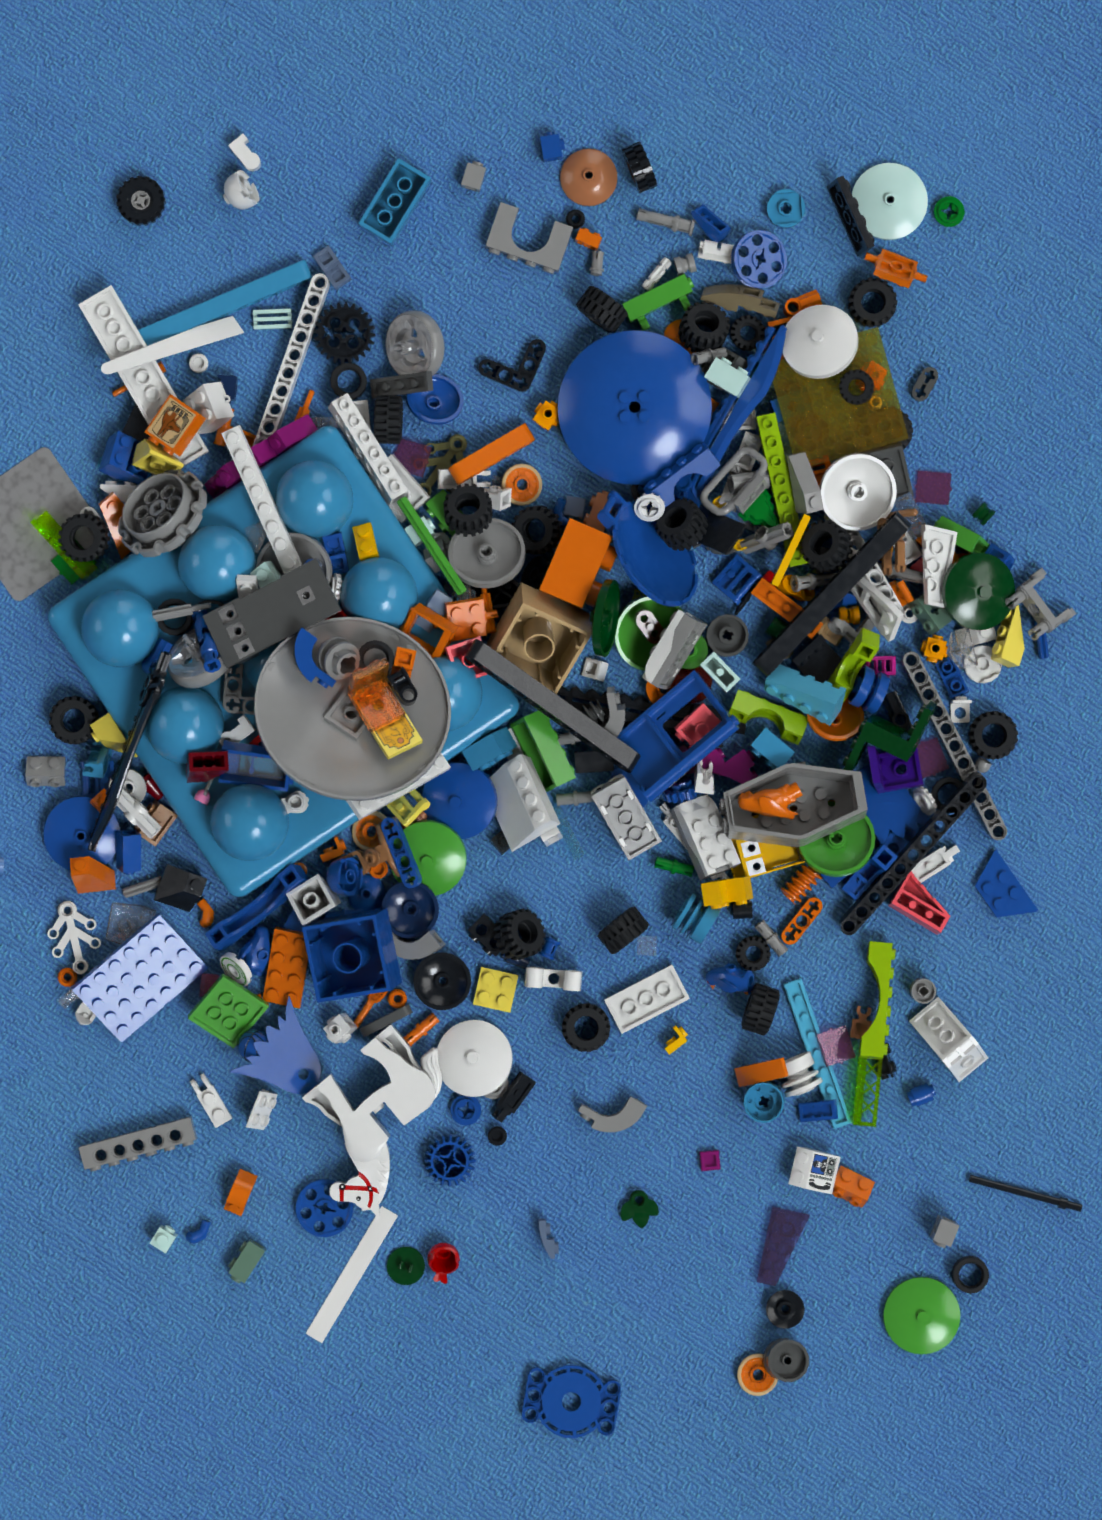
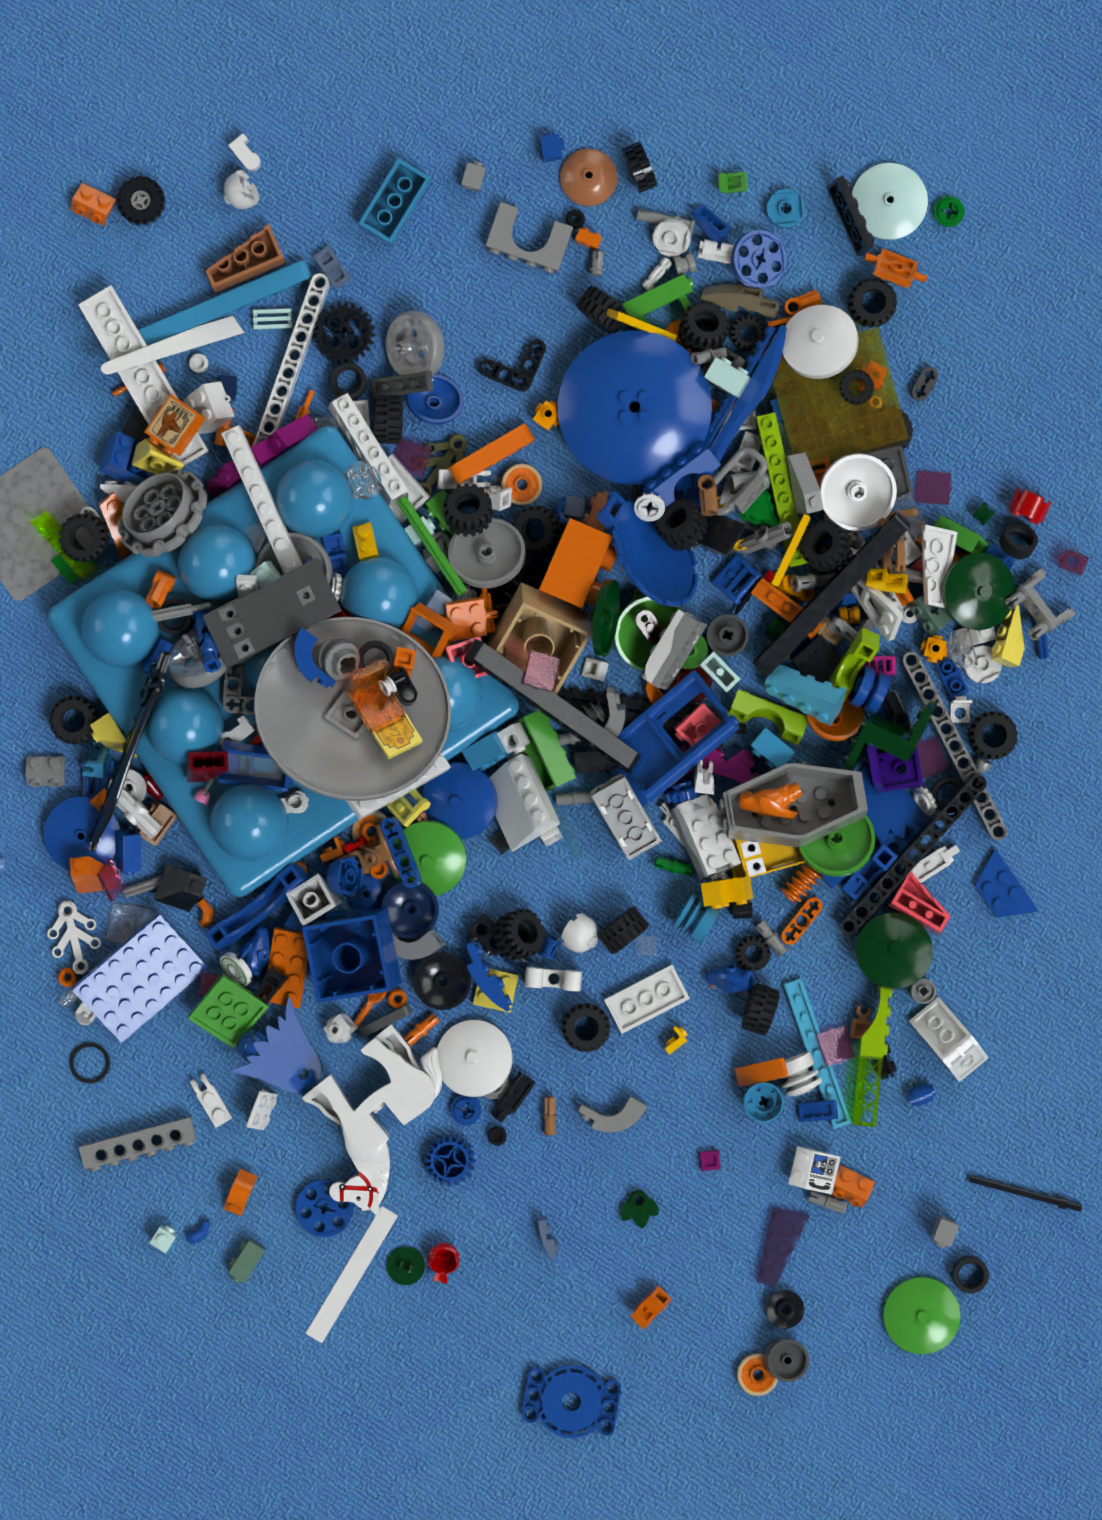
none -> orange bracket [70,183,117,226]
none -> black tyre [70,1043,110,1084]
none -> clear pink piece [97,859,125,902]
none -> orange piece [146,569,176,609]
none -> nougat wedge [206,224,286,293]
none -> black piece [253,965,289,1004]
none -> red tile [343,837,368,853]
none -> clear plate [344,461,382,500]
none -> white bush [378,676,397,696]
none -> blue slope [466,942,512,1011]
none -> white brick [497,722,531,754]
none -> clear pink piece [523,650,560,692]
none -> medium nougat axle [543,1096,558,1135]
none -> white cylinder [561,913,598,953]
none -> yellow tile [606,308,677,341]
none -> orange brick [630,1285,672,1330]
none -> white tile [653,219,691,257]
none -> medium nougat piece [698,475,718,516]
none -> bright green bracket [717,172,748,194]
none -> light grey axle [808,1190,847,1214]
none -> dark green dish [855,913,933,990]
none -> yellow slope [866,569,908,593]
none -> black tyre [999,522,1038,560]
none -> red brick [1008,486,1052,525]
none -> clear pink brick [1057,549,1089,576]

